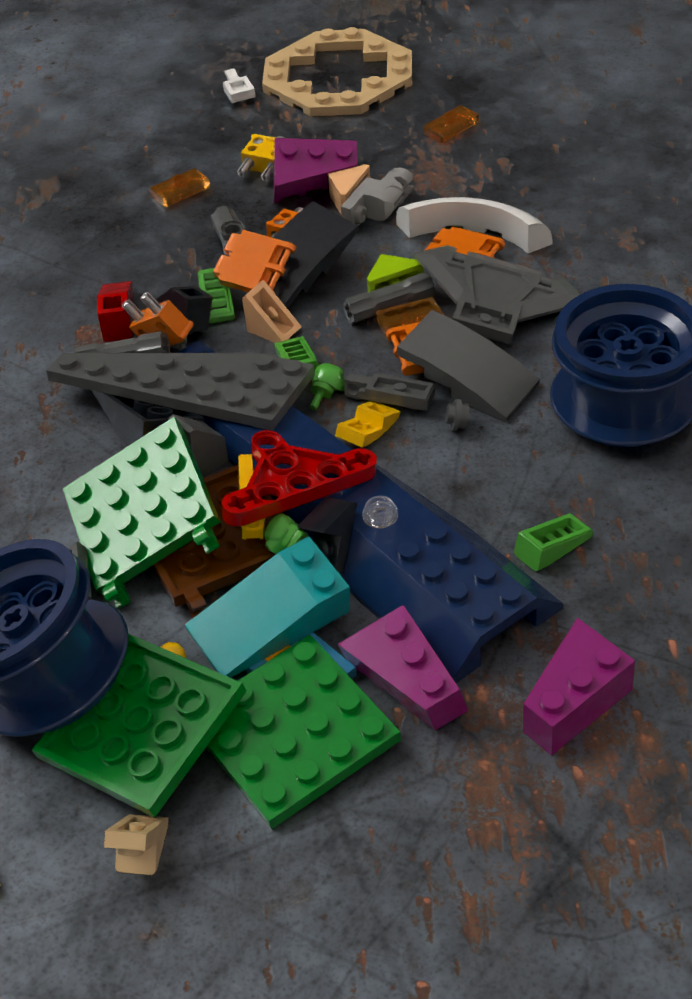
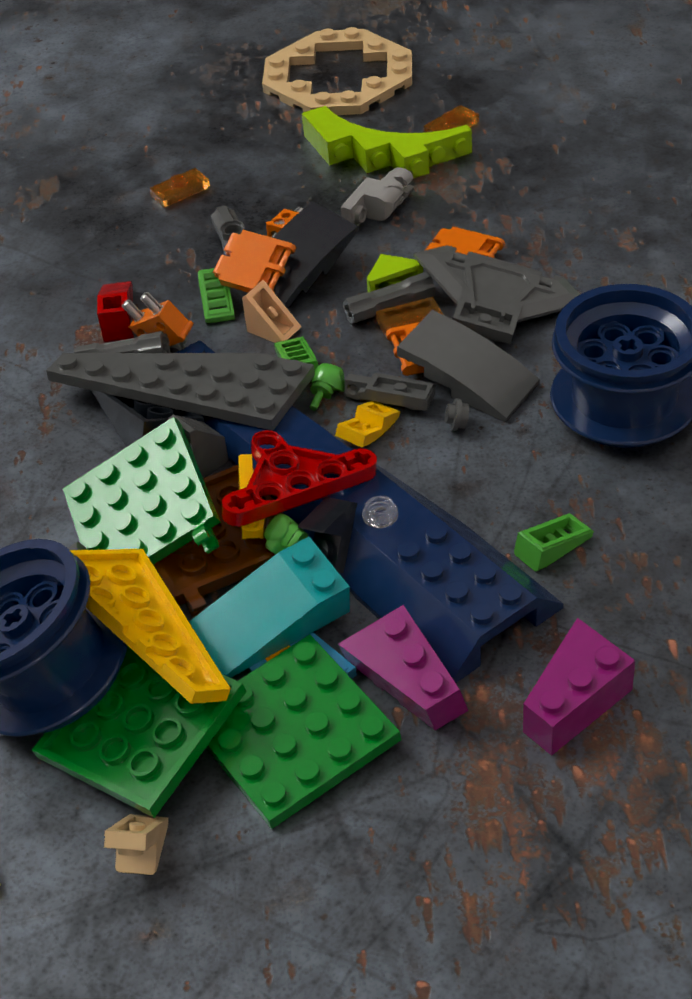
black slope [156,285,213,335] -> none
white plate [223,68,255,103] -> none
yellow piece [237,134,284,182] -> none
magenta wedge [273,138,358,203] -> none
light nougat slope [328,164,370,214] -> none
white brick [396,197,553,253] -> none
none -> yellow wing [70,549,231,704]
none -> lime arch [302,106,472,179]

